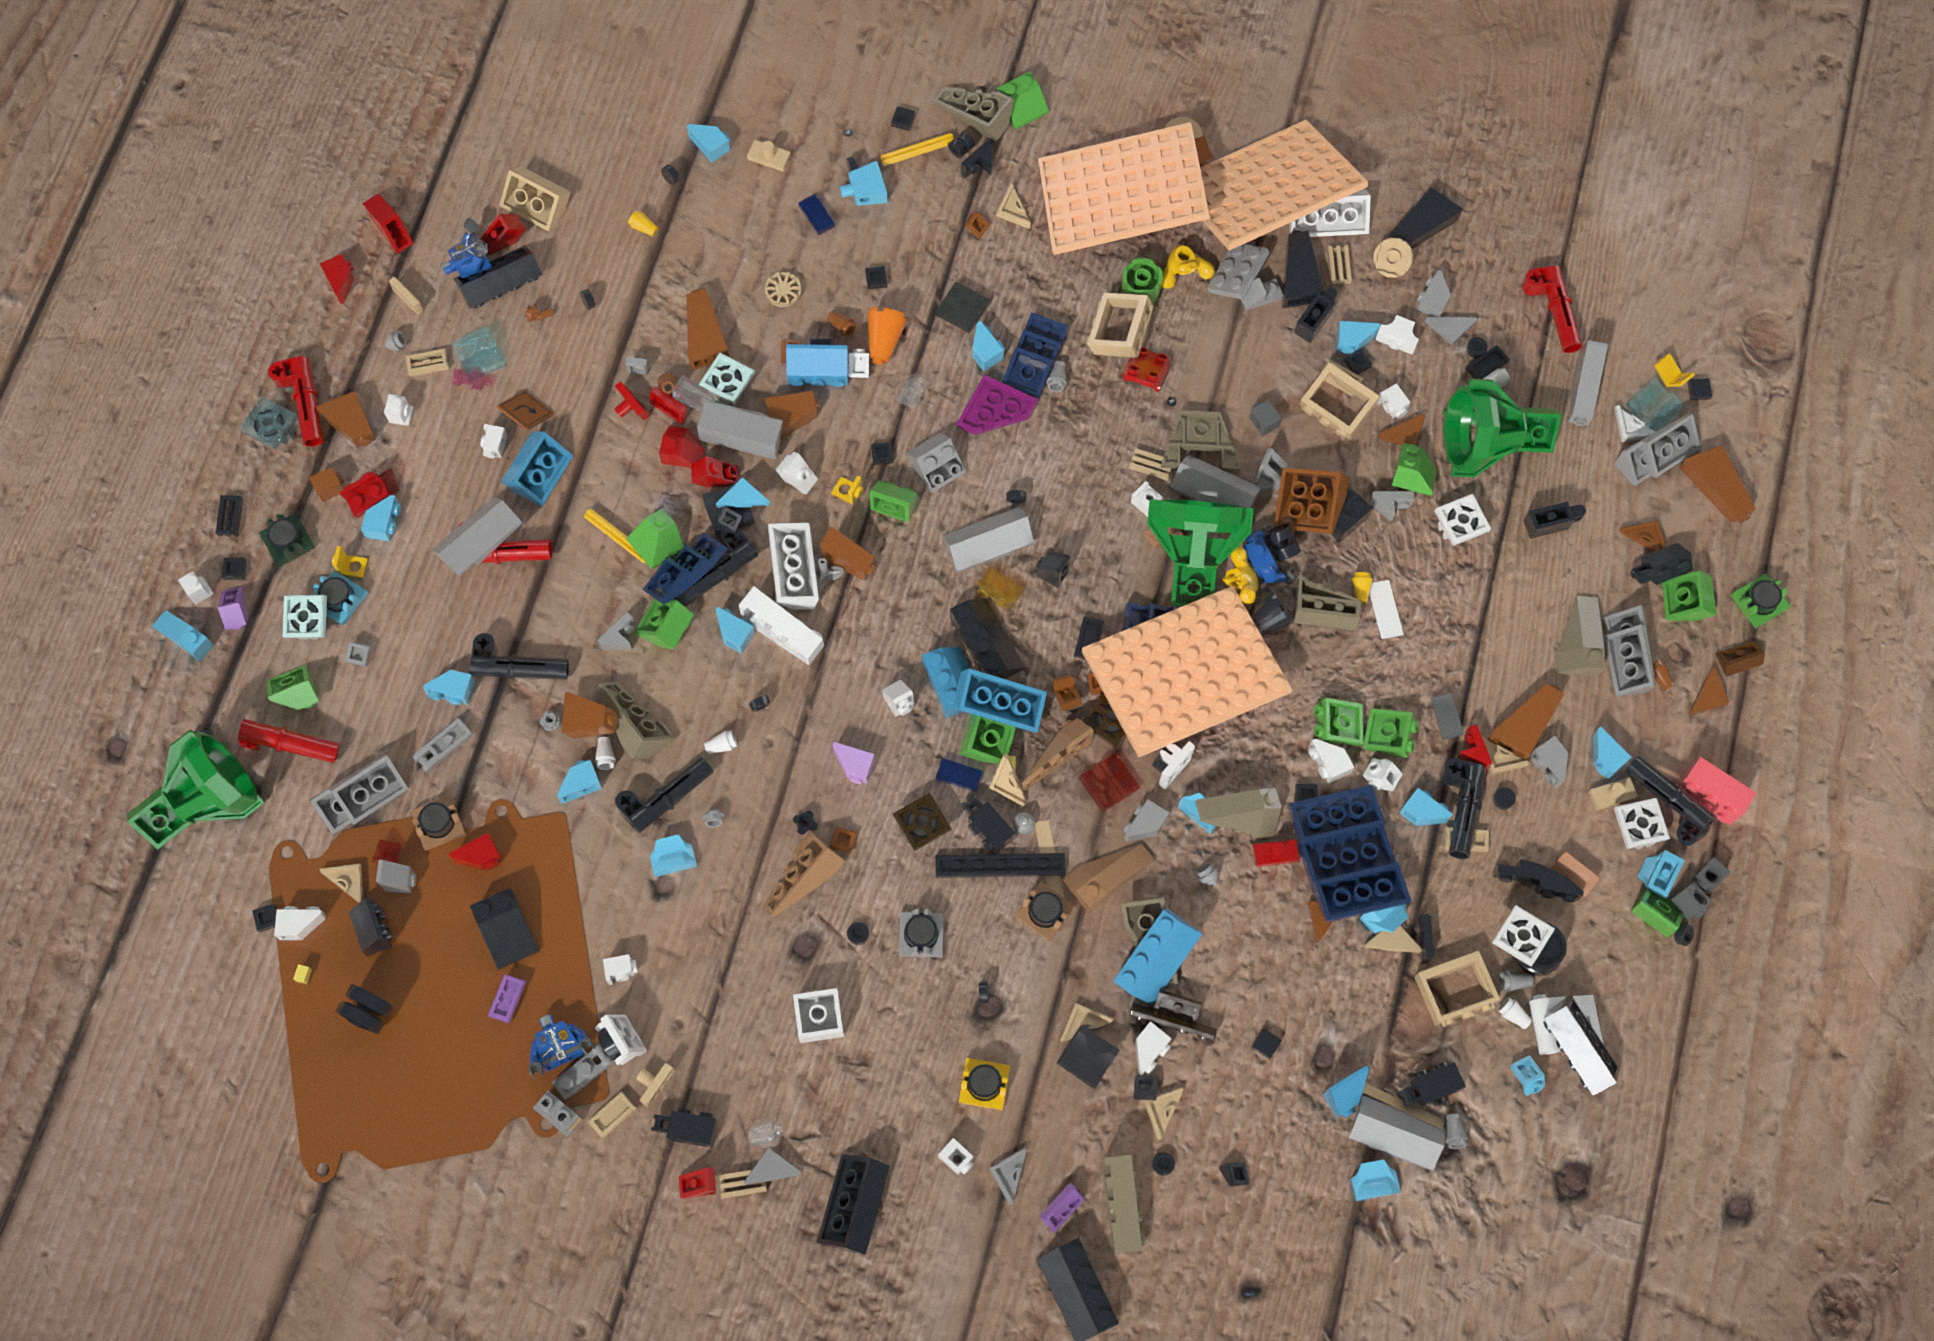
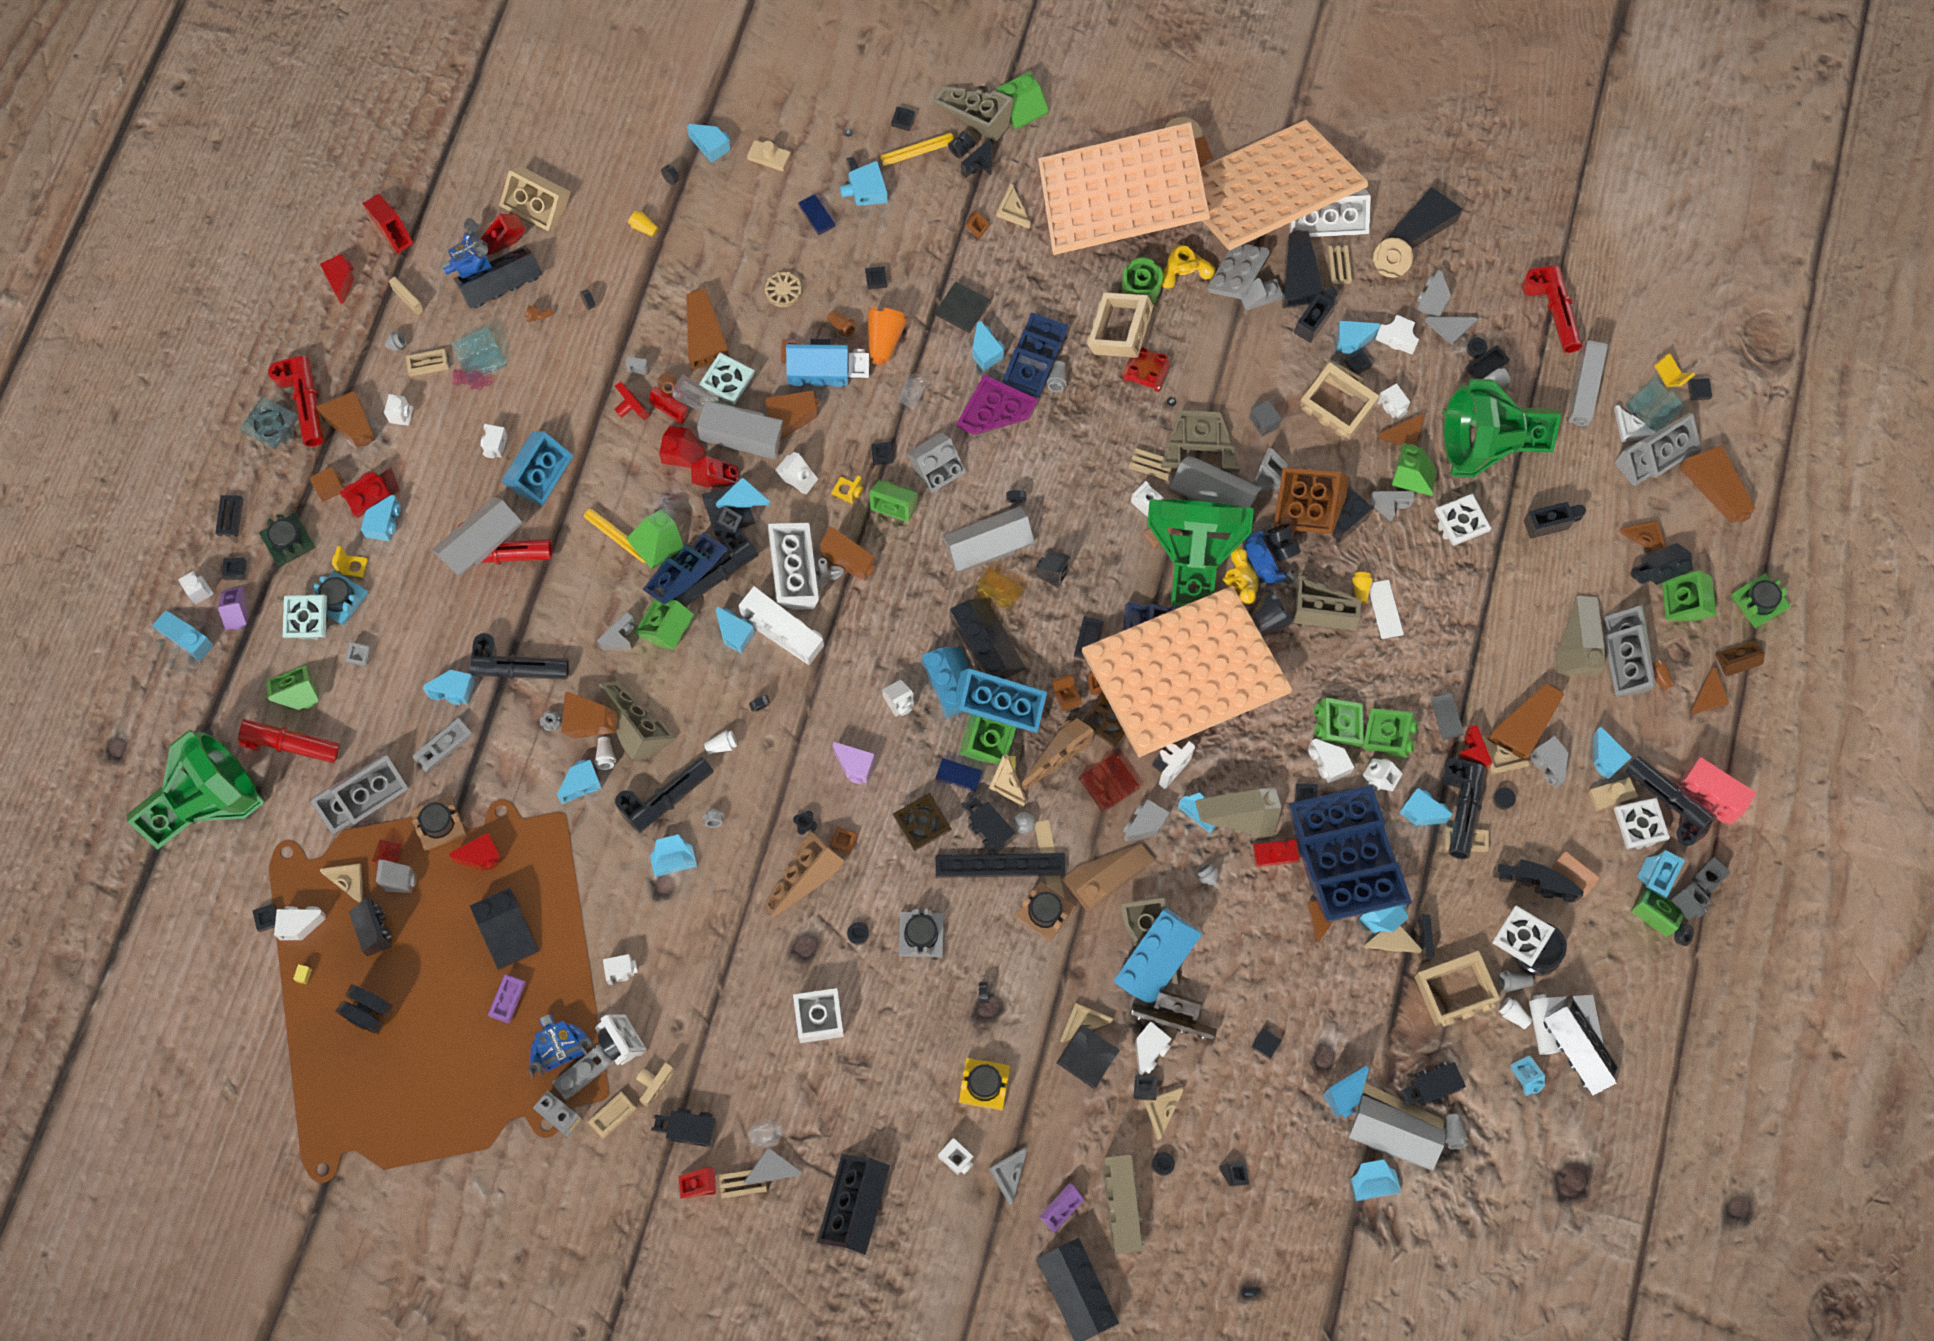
dark orange piece [497,390,554,431] -> none

